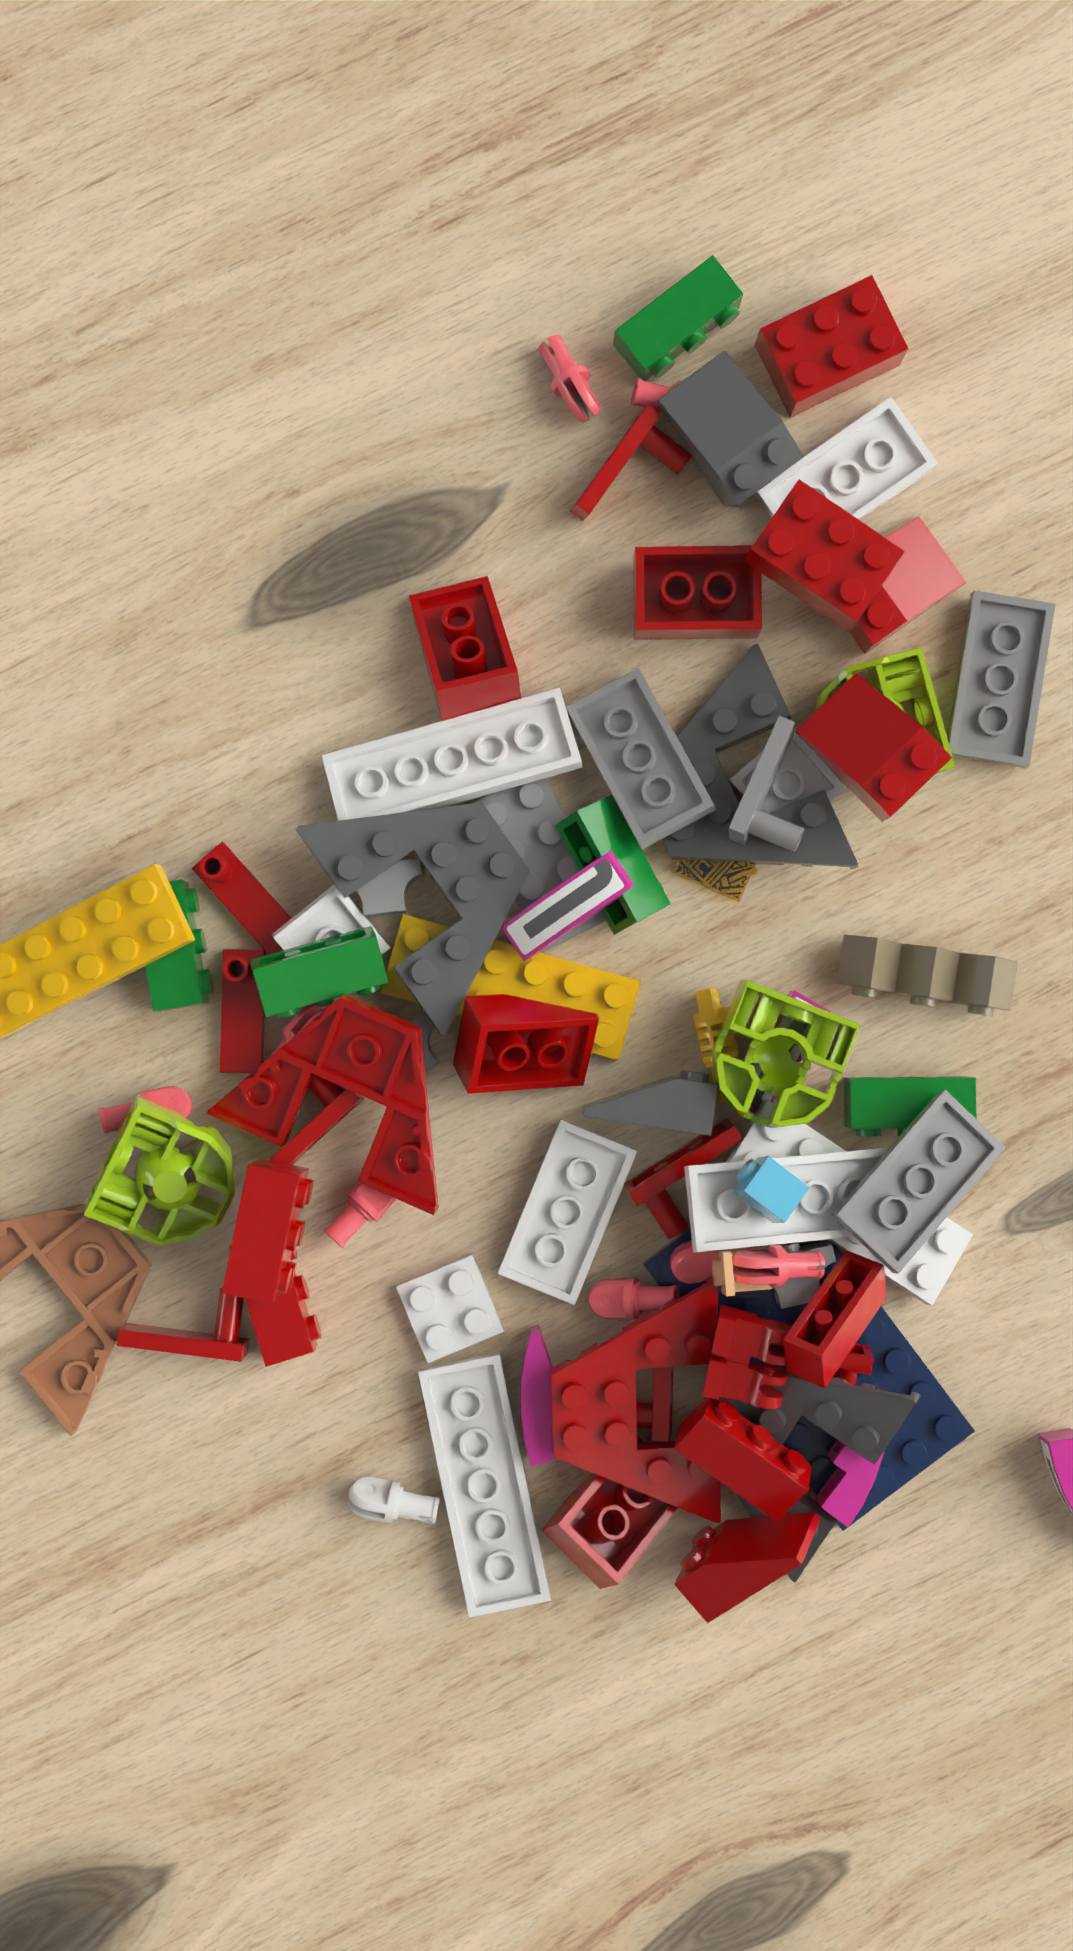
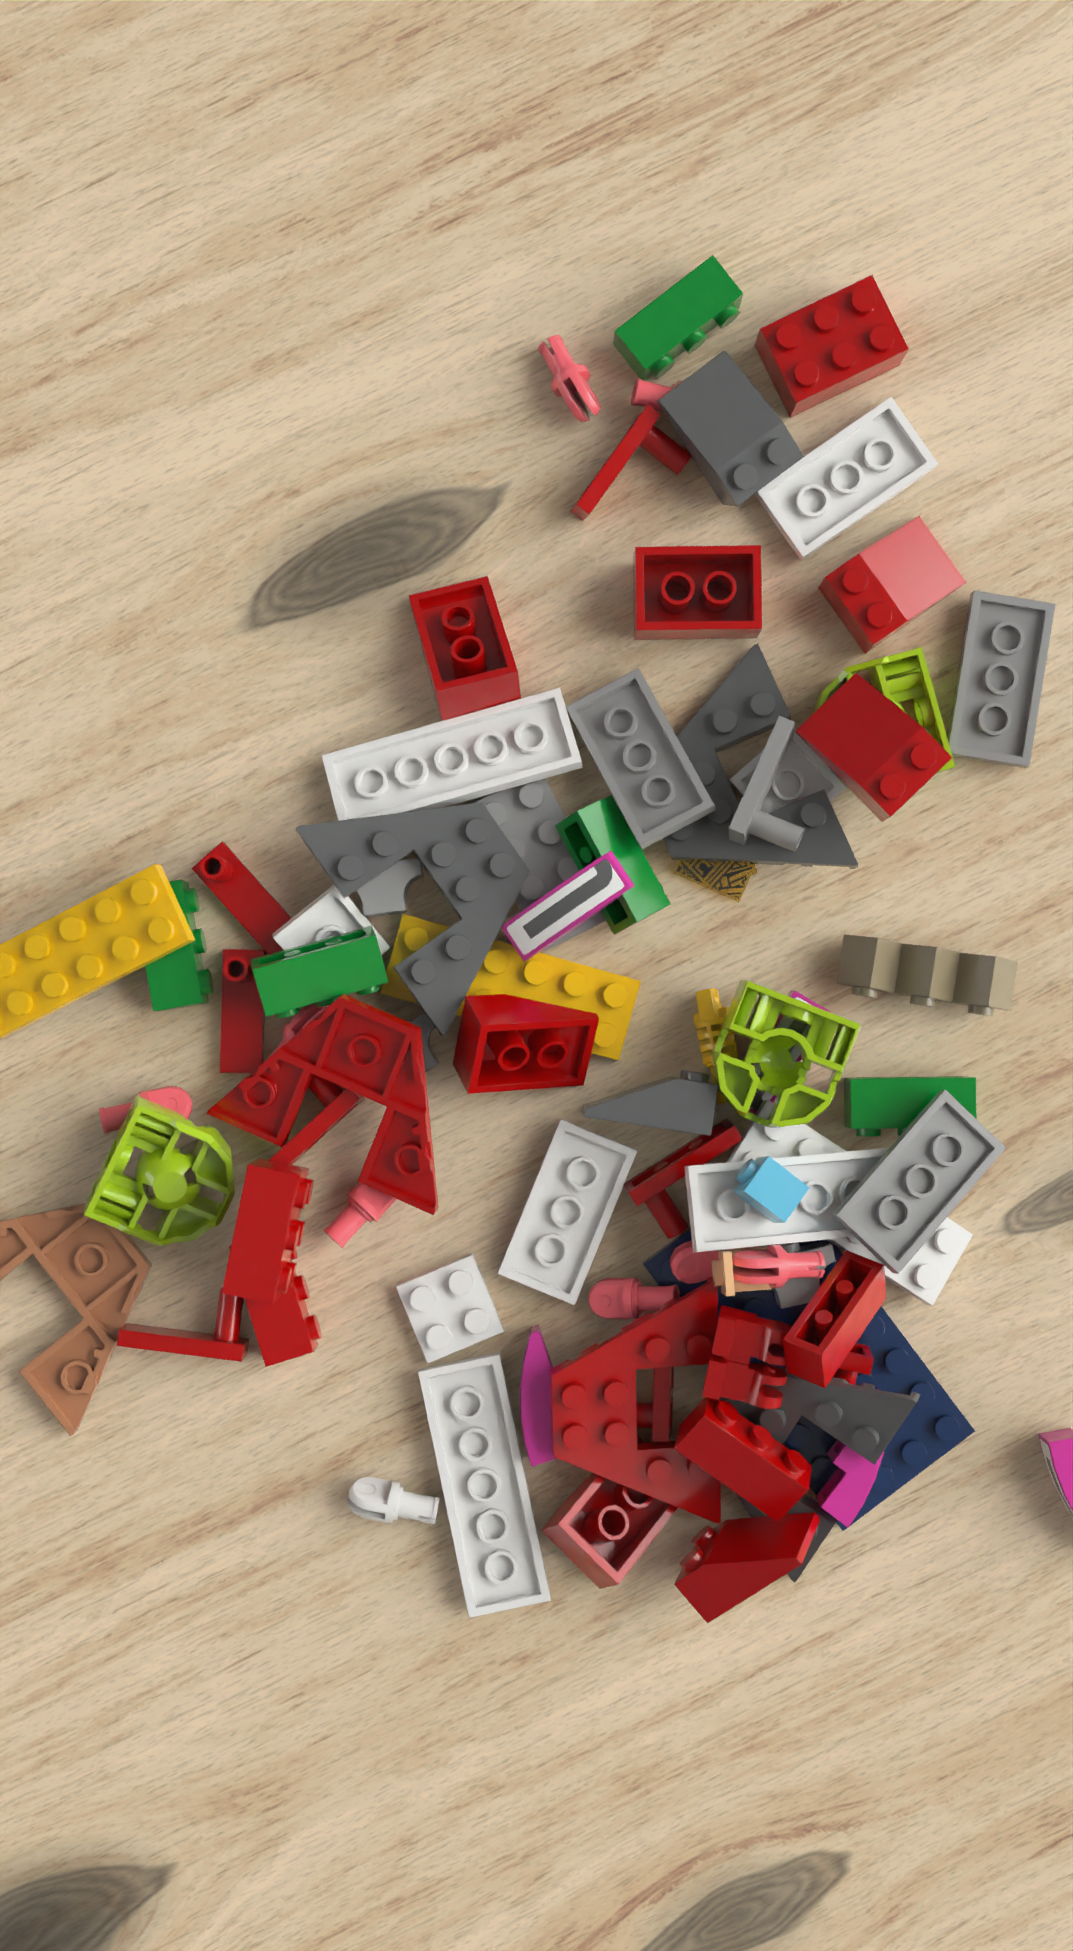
red brick [745,479,905,632] -> none

